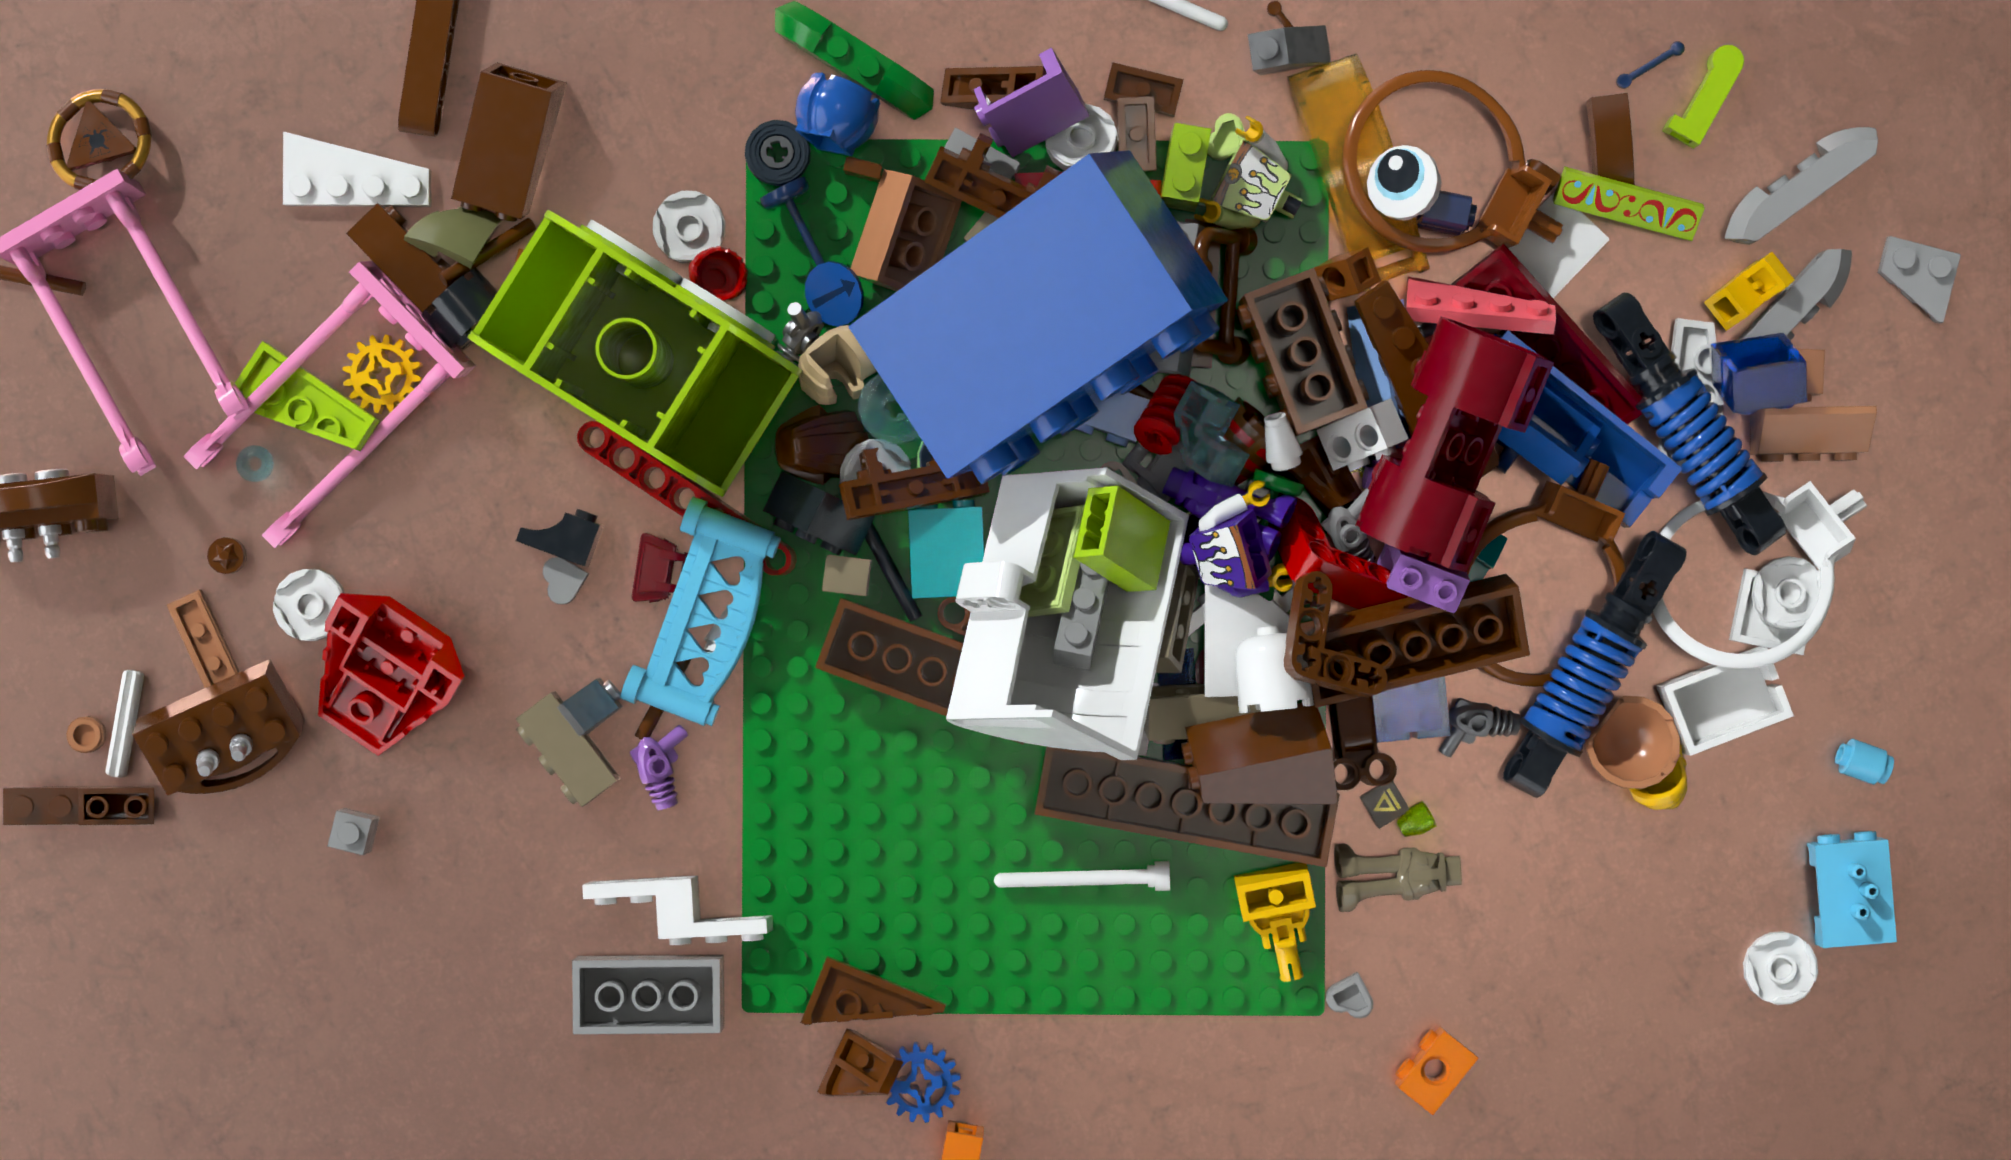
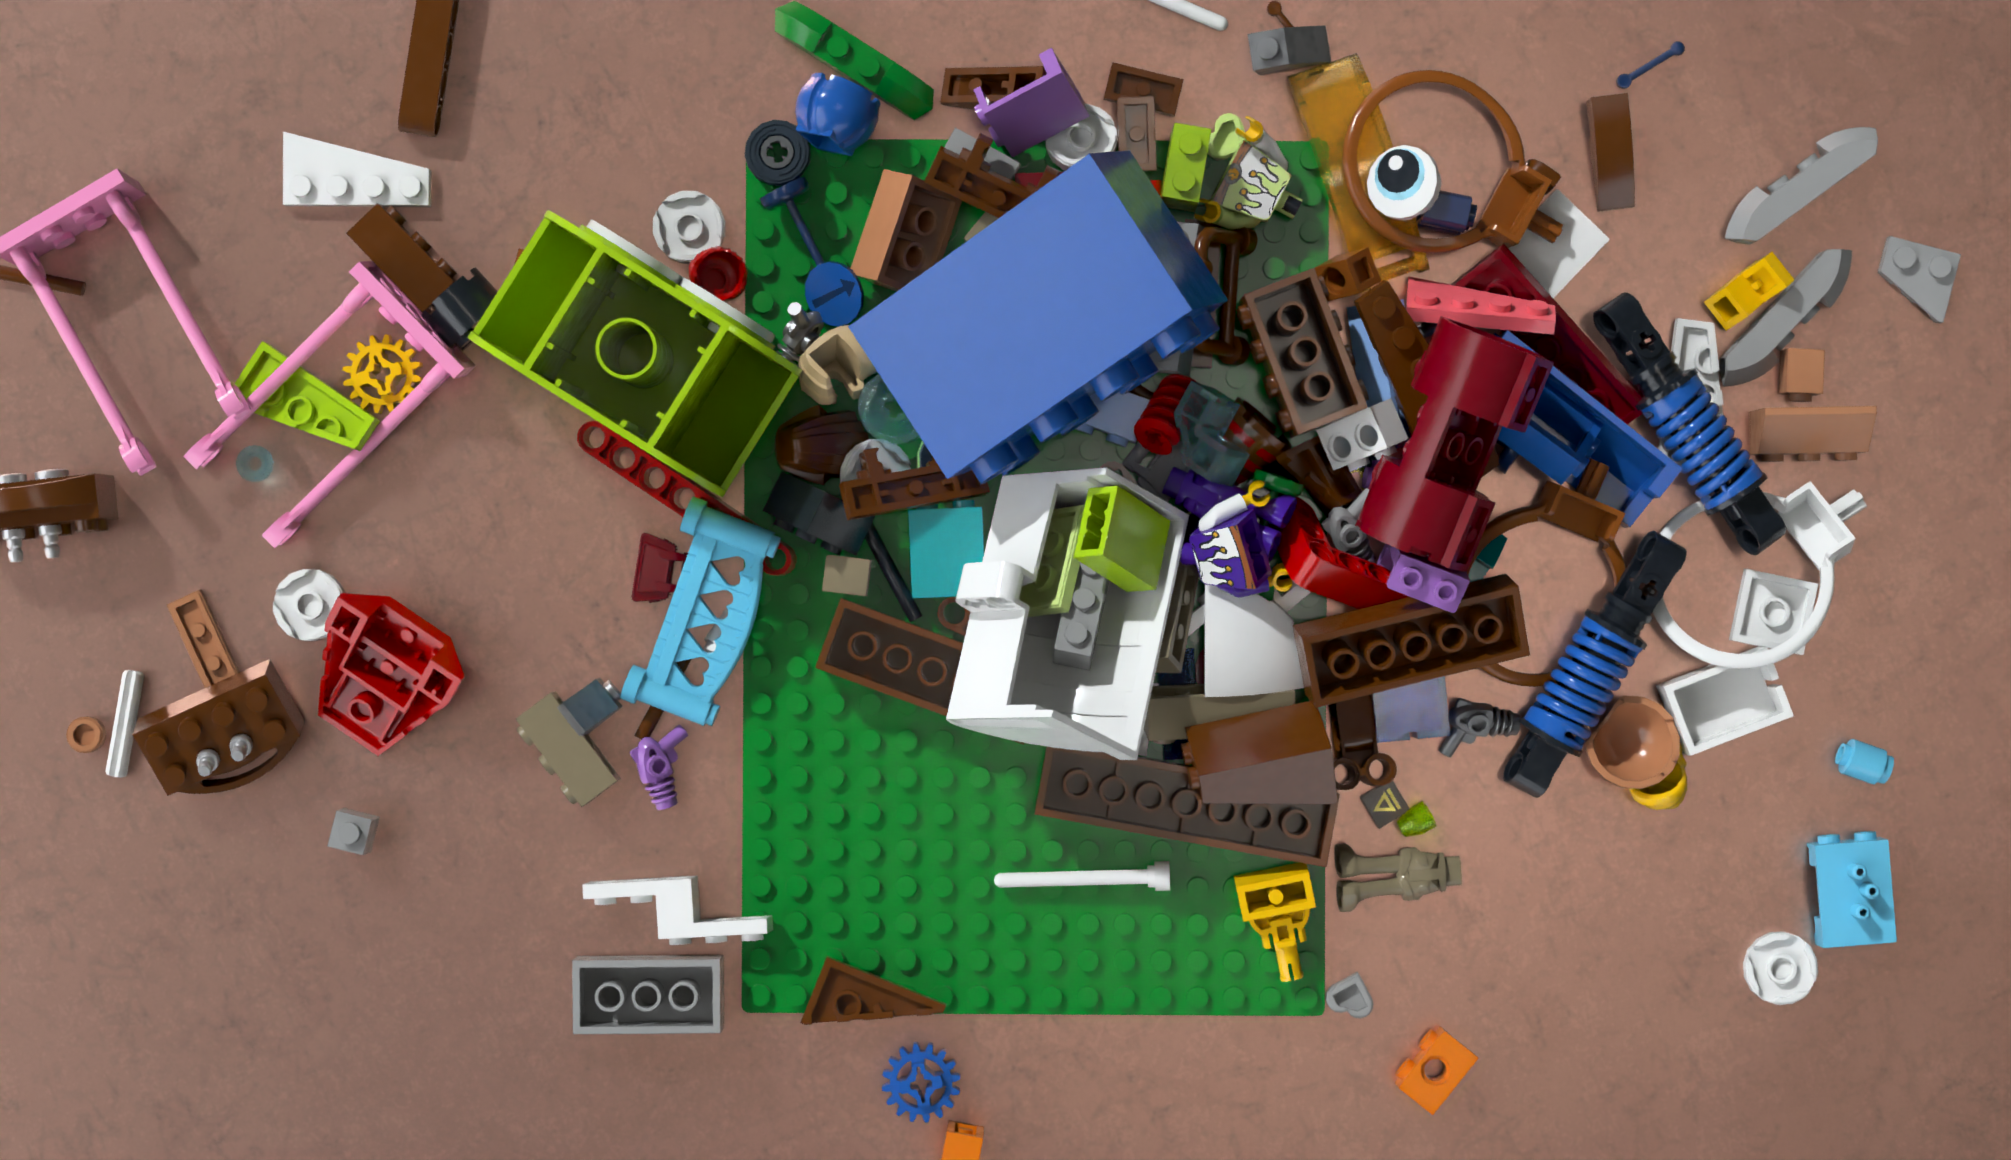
reddish brown slope [3,786,154,825] -> none
reddish brown piece [46,89,152,190] -> none
reddish brown tile [207,537,247,574] -> none
olive brick [403,207,502,269] -> none
reddish brown bar [438,218,536,286] -> none
reddish brown slope [451,62,567,222] -> none
black arch [516,509,604,567] -> none
light grey tile [543,557,589,604] -> none
reddish brown wing [817,1029,904,1096] -> none
reddish brown tile [843,156,883,183] -> none
white cylinder [1235,626,1314,713] -> none
white cone [1264,412,1303,471] -> none
reddish brown beam [1284,571,1388,697] -> none
lime tile [1552,166,1705,241] -> none
lime leg [1662,45,1744,149] -> none
clear blue piece [1711,333,1807,415] -> none
white tile [1751,556,1820,630] -> none

